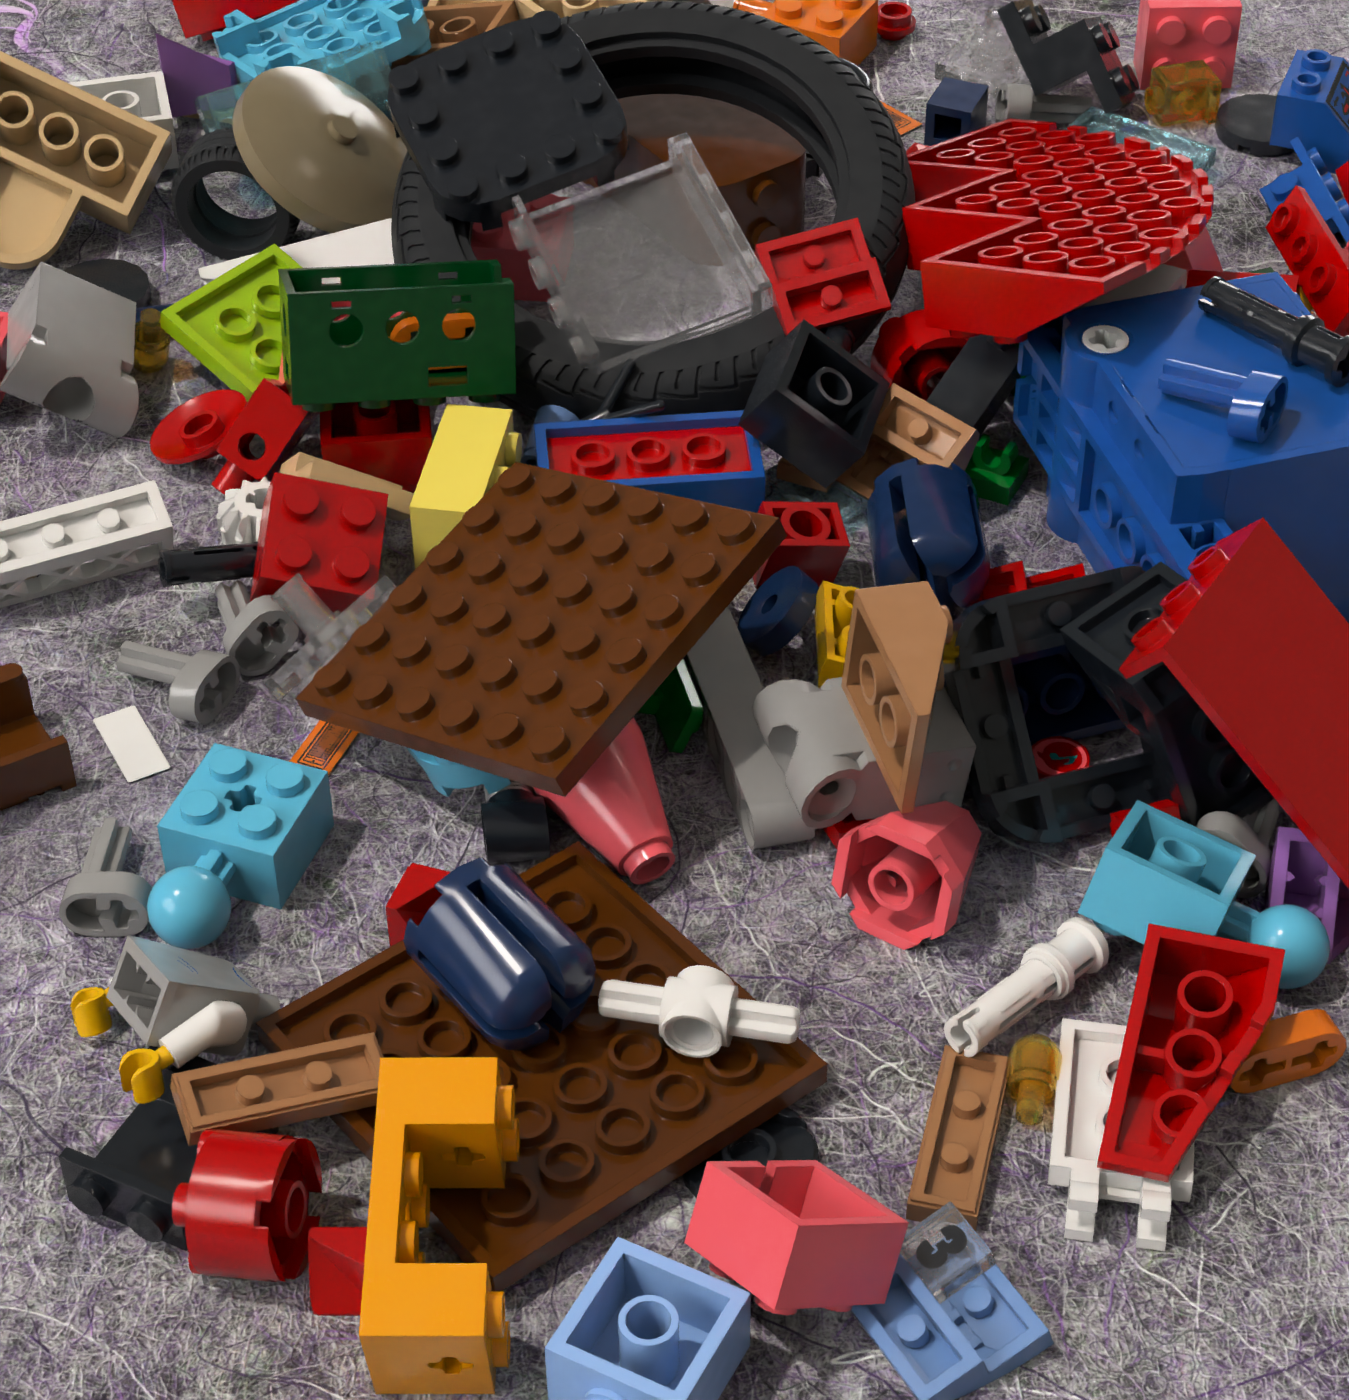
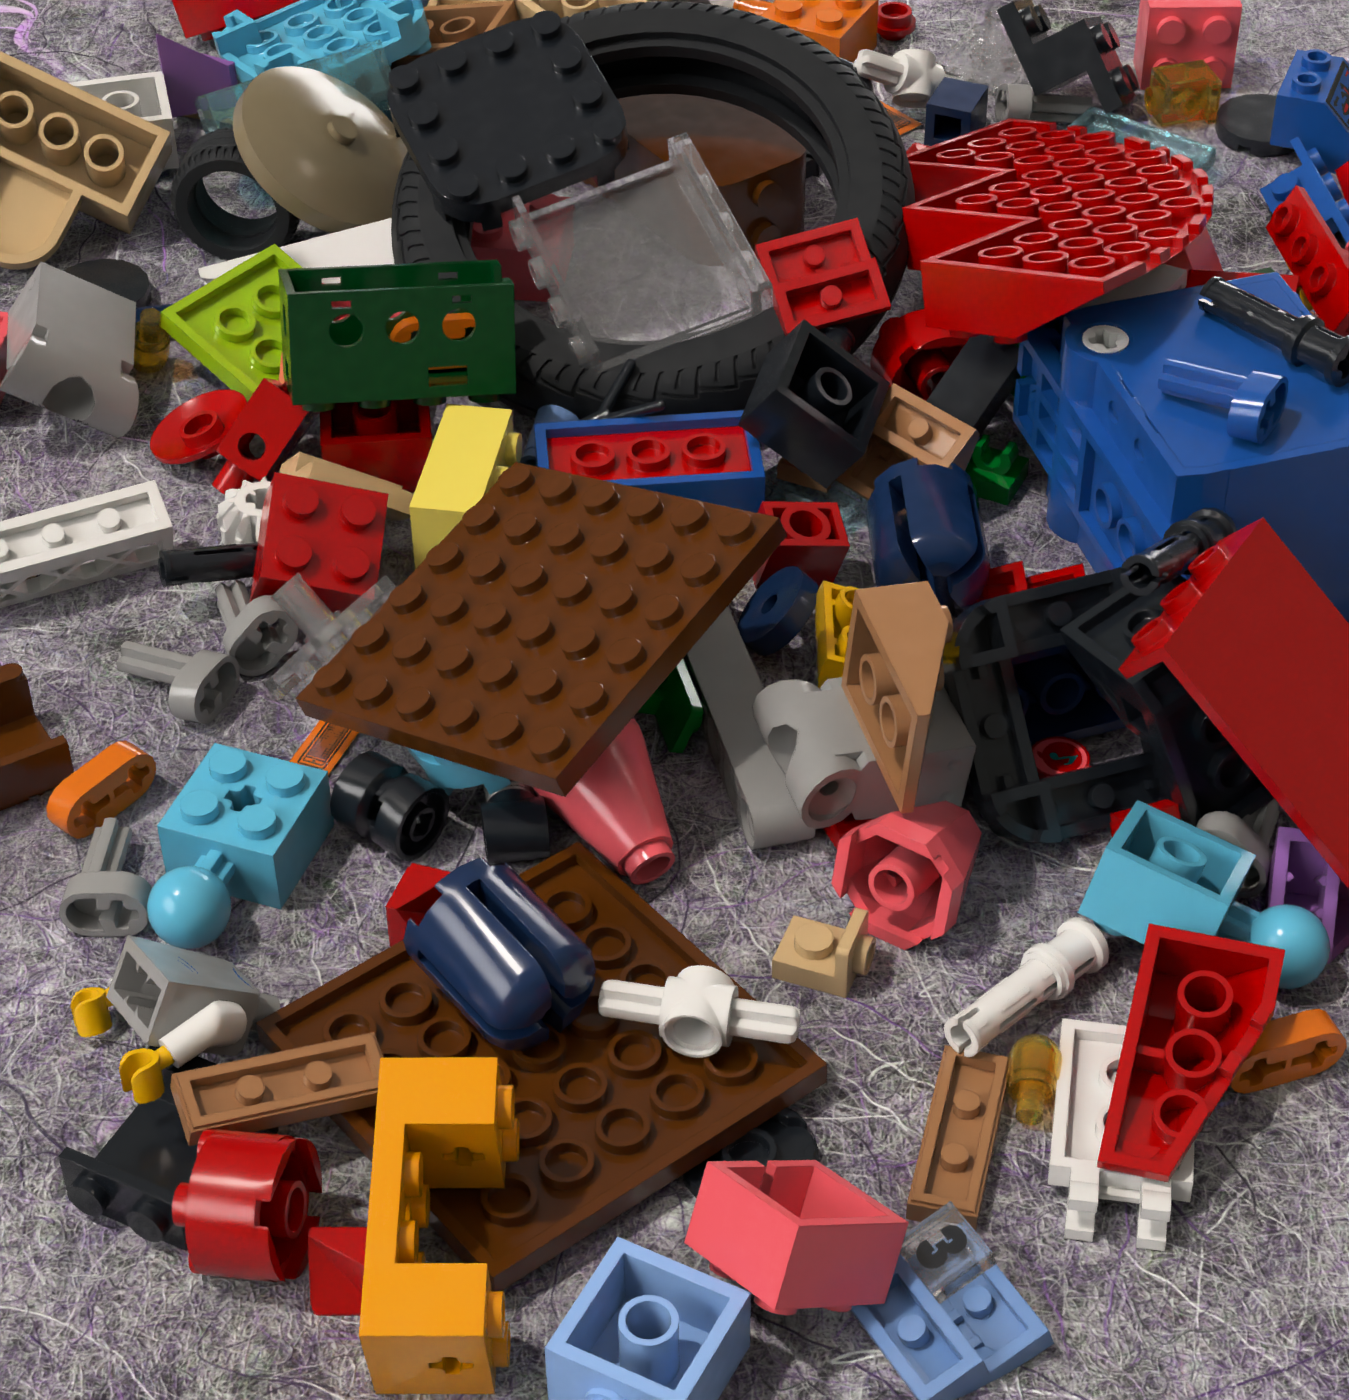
white sticker [93,706,170,783] -> none
none -> orange beam [46,740,156,839]
none -> black wheel [330,751,450,861]
none -> tan bracket [772,907,876,998]
none -> white axle [853,49,966,108]
none -> black pin [1120,507,1237,596]

